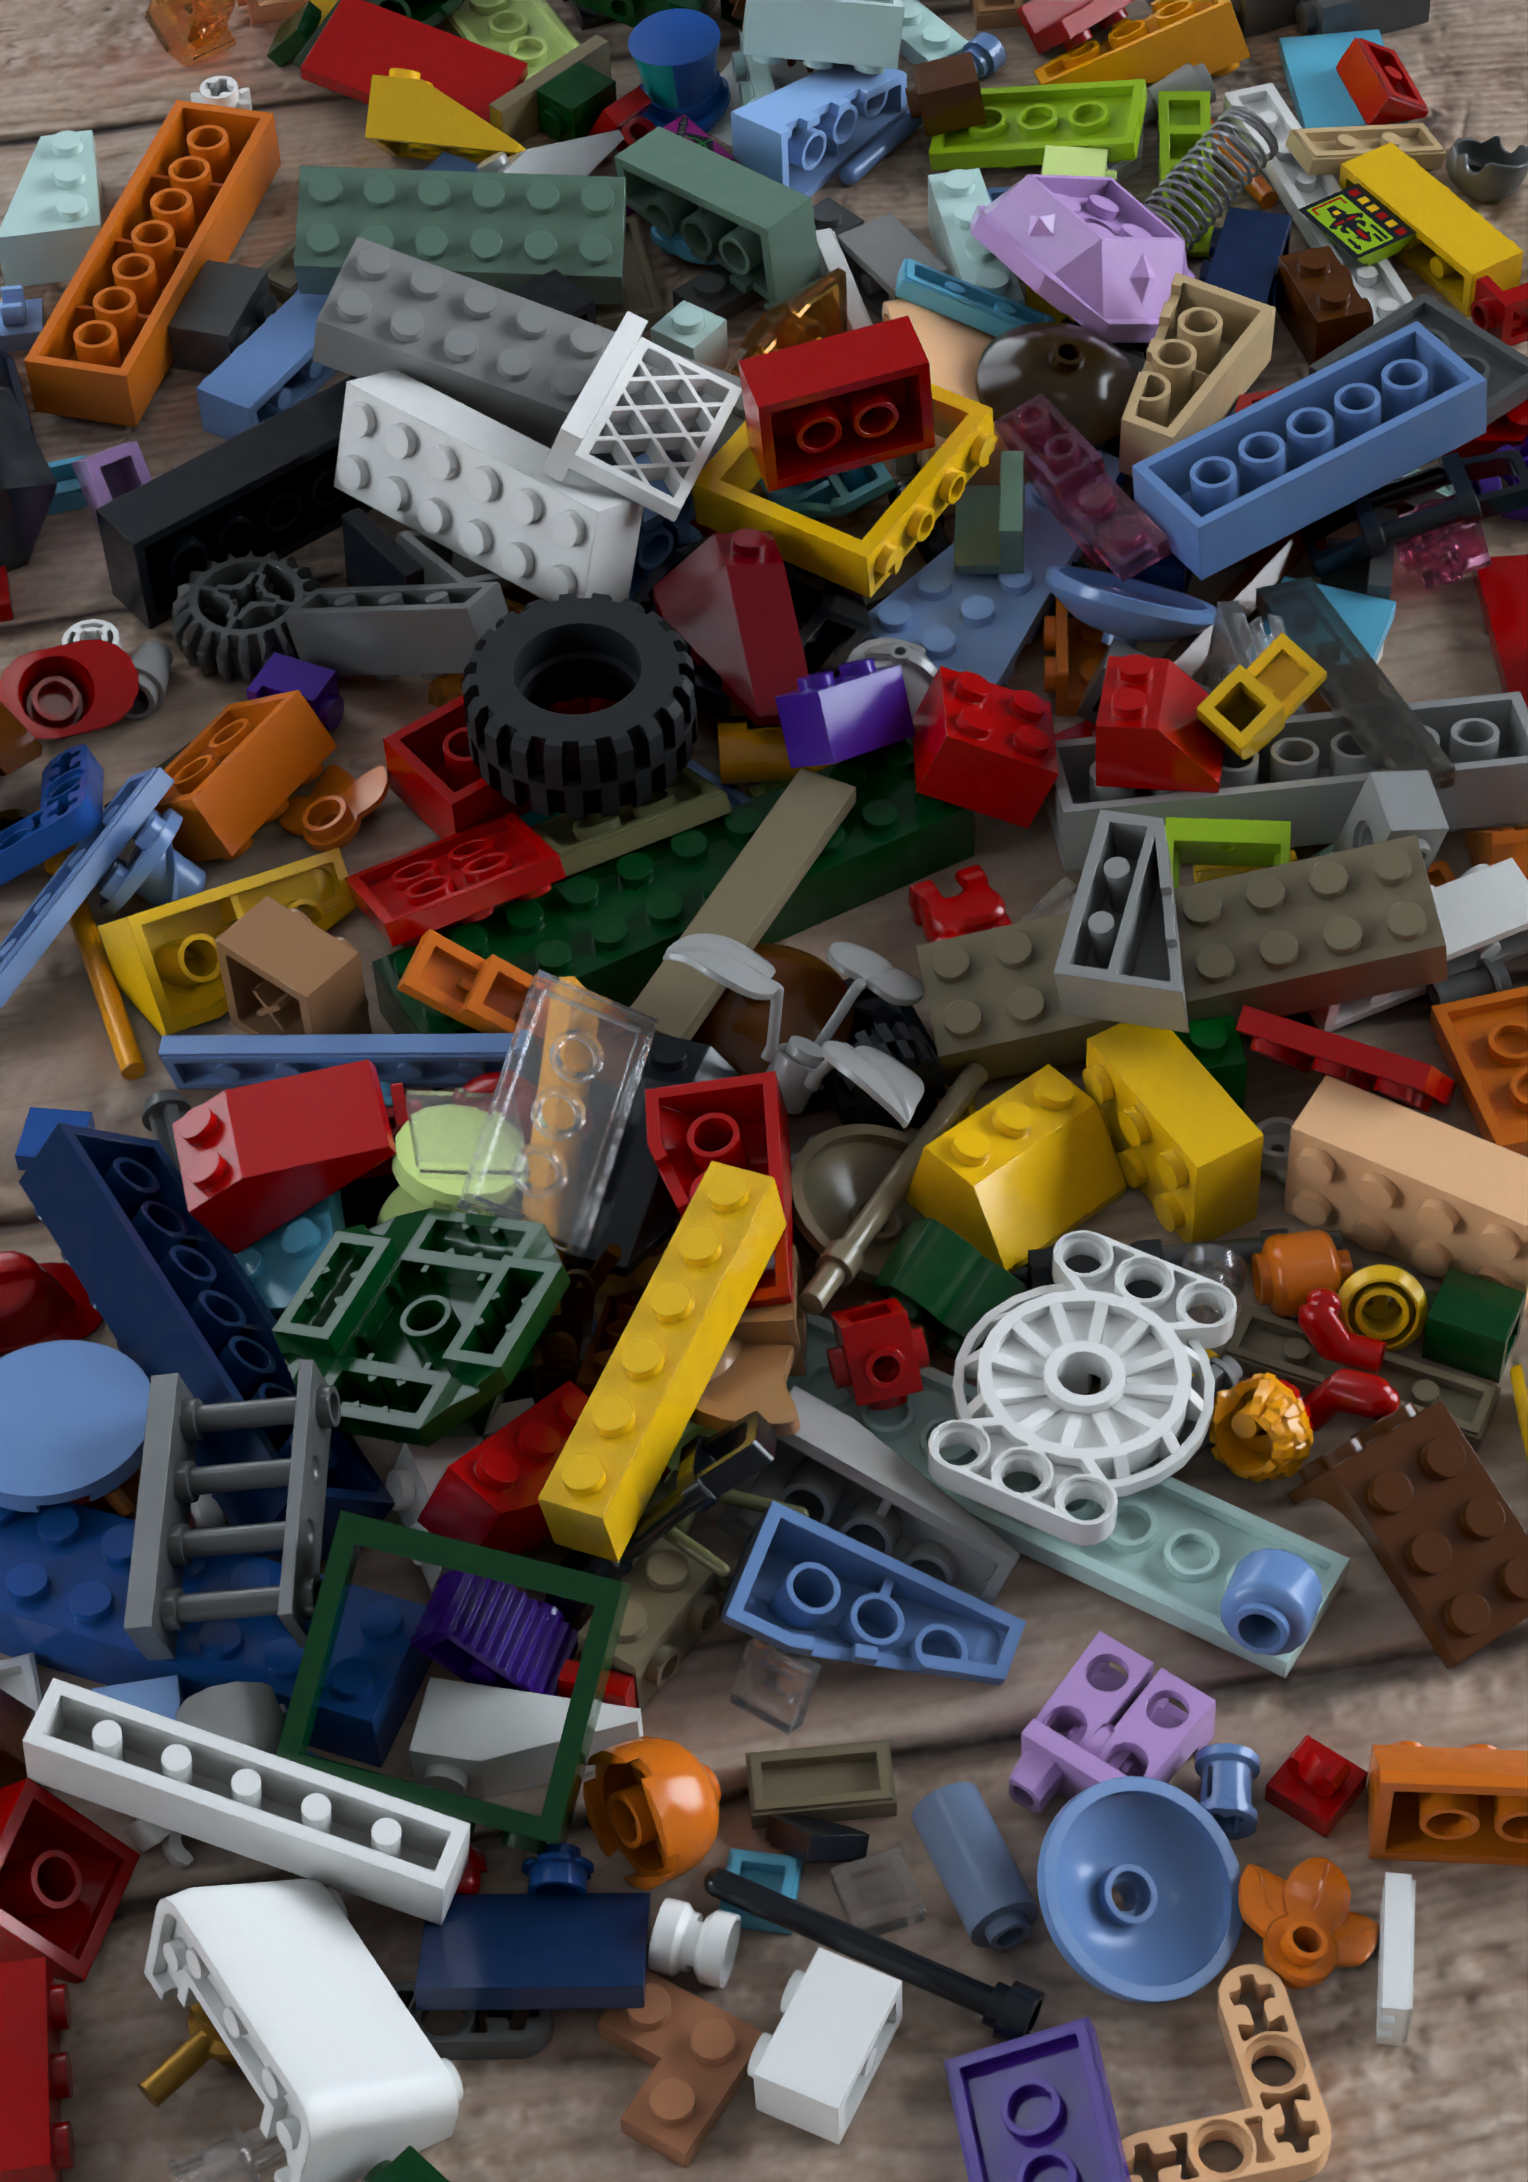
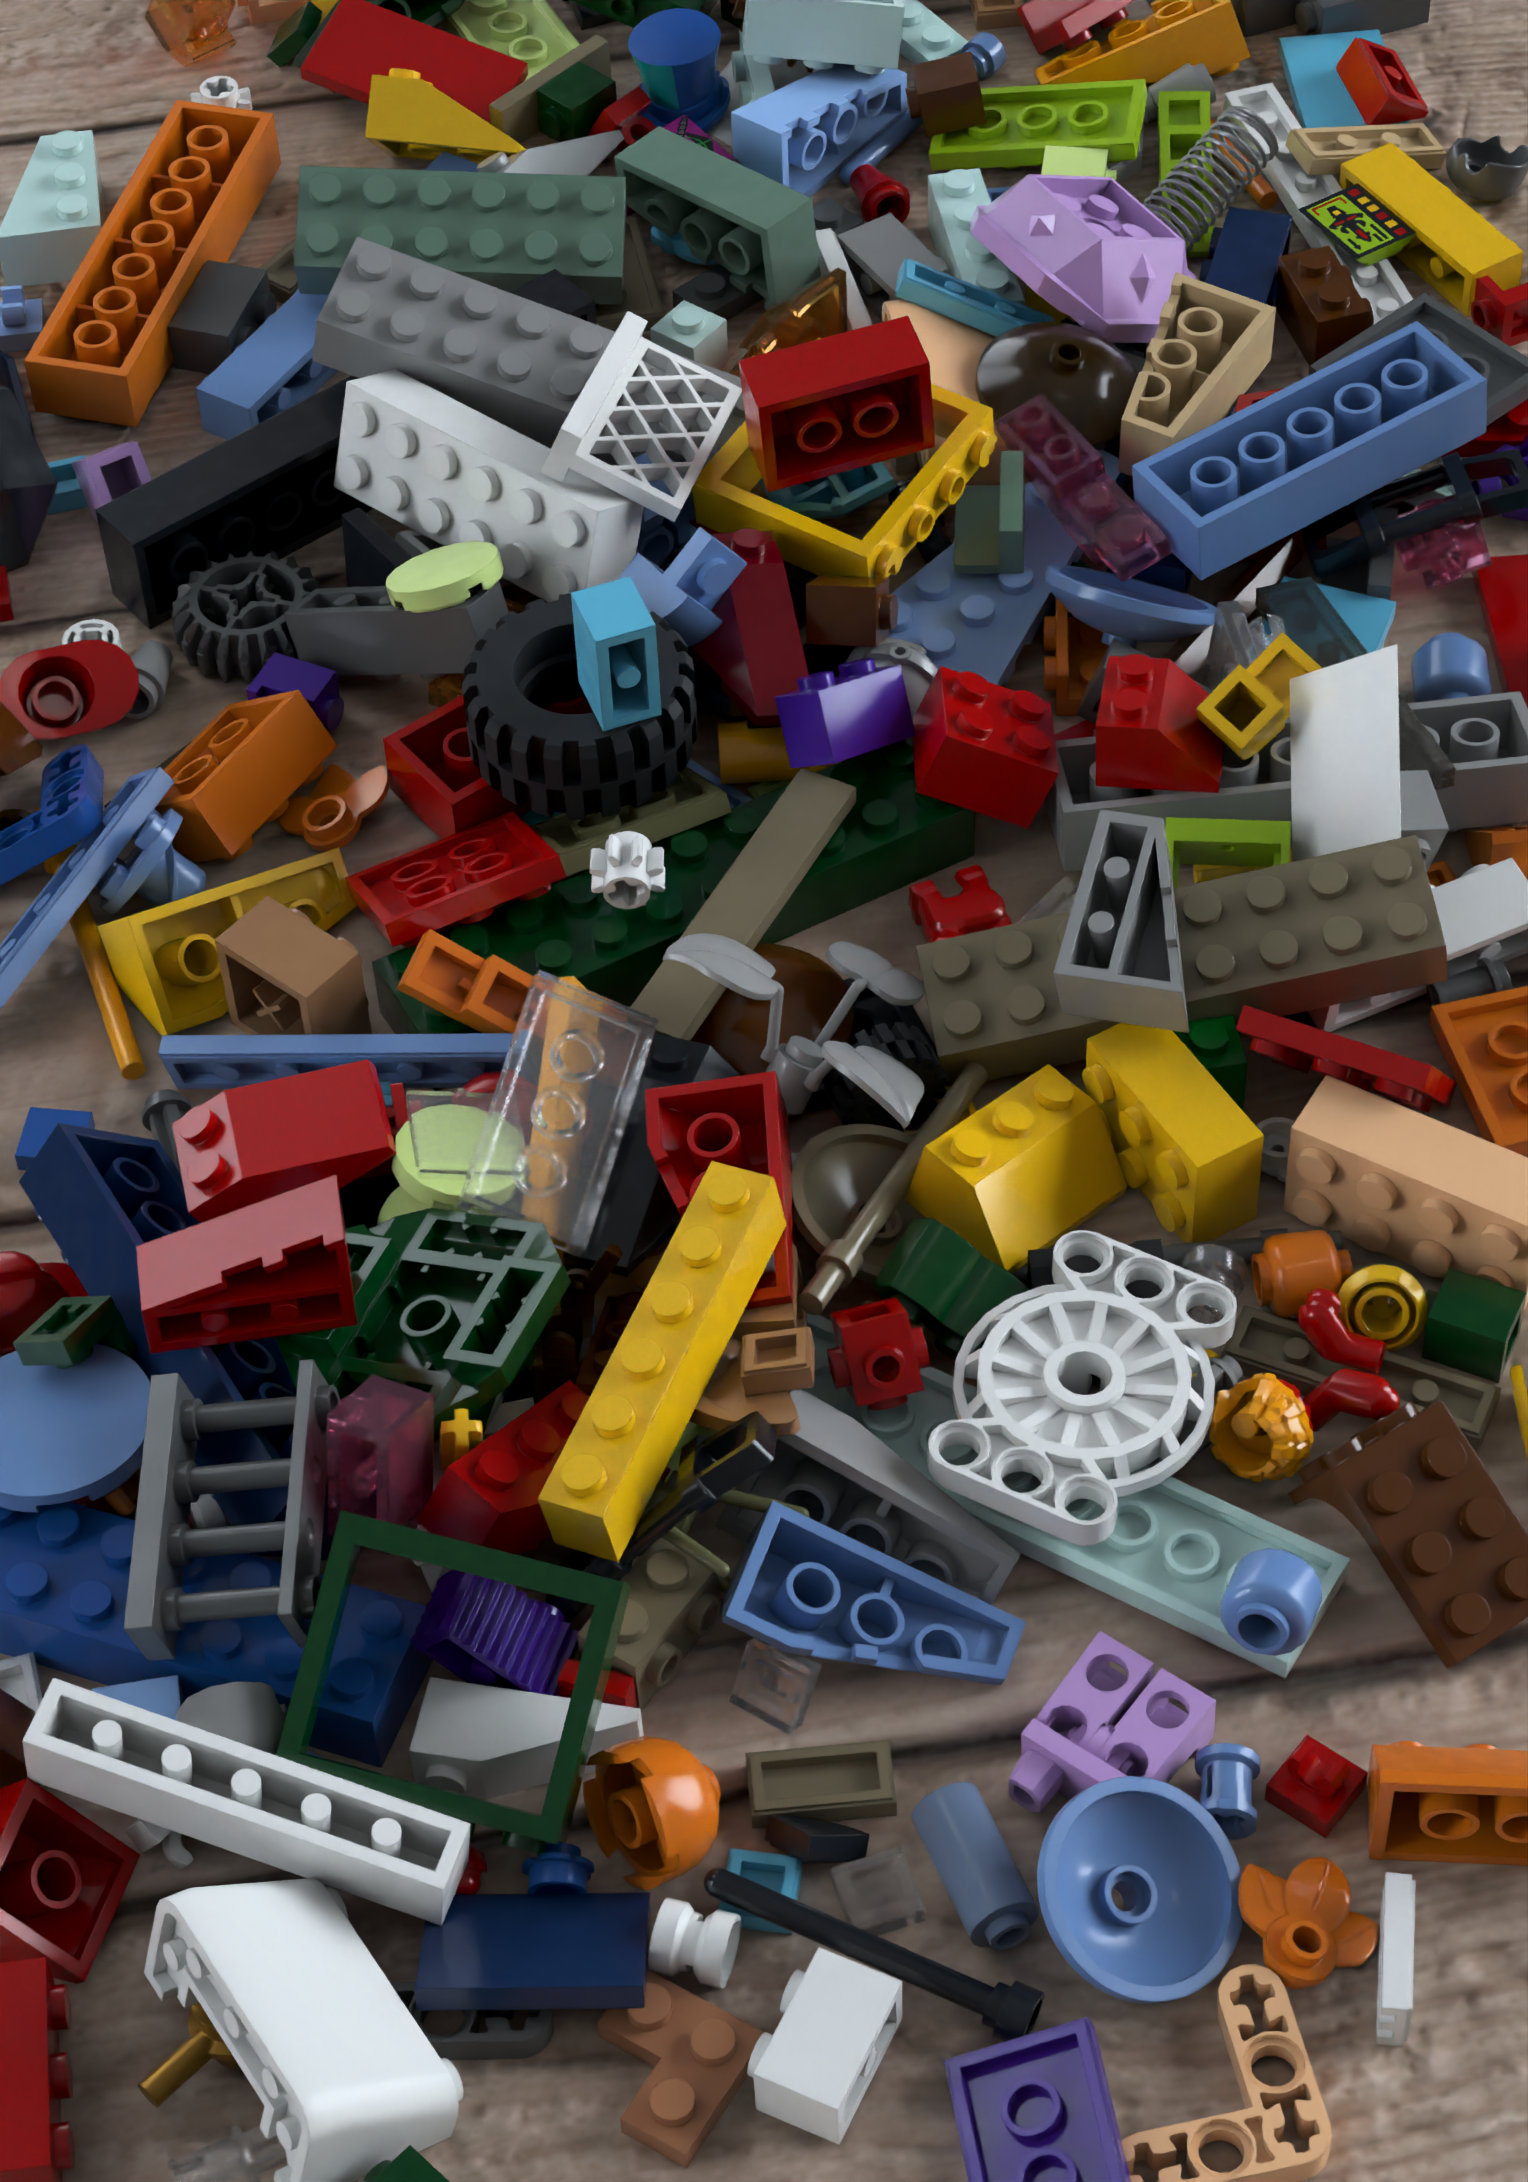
none -> dark green bracket [13,1296,136,1369]
none -> red wedge [136,1174,357,1354]
none -> clear pink brick [327,1375,434,1555]
none -> yellowish green tile [386,541,504,613]
none -> yellow piece [439,1408,483,1471]
none -> medium azure brick [571,576,662,731]
none -> white gear [589,831,665,909]
none -> medium blue brick [617,527,747,647]
none -> medium nougat tile [741,1326,815,1397]
none -> reddish brown brick [806,575,898,647]
none -> red cone [850,164,910,223]
none -> white sticker [1290,644,1401,862]
none -> medium blue head [1411,632,1492,702]

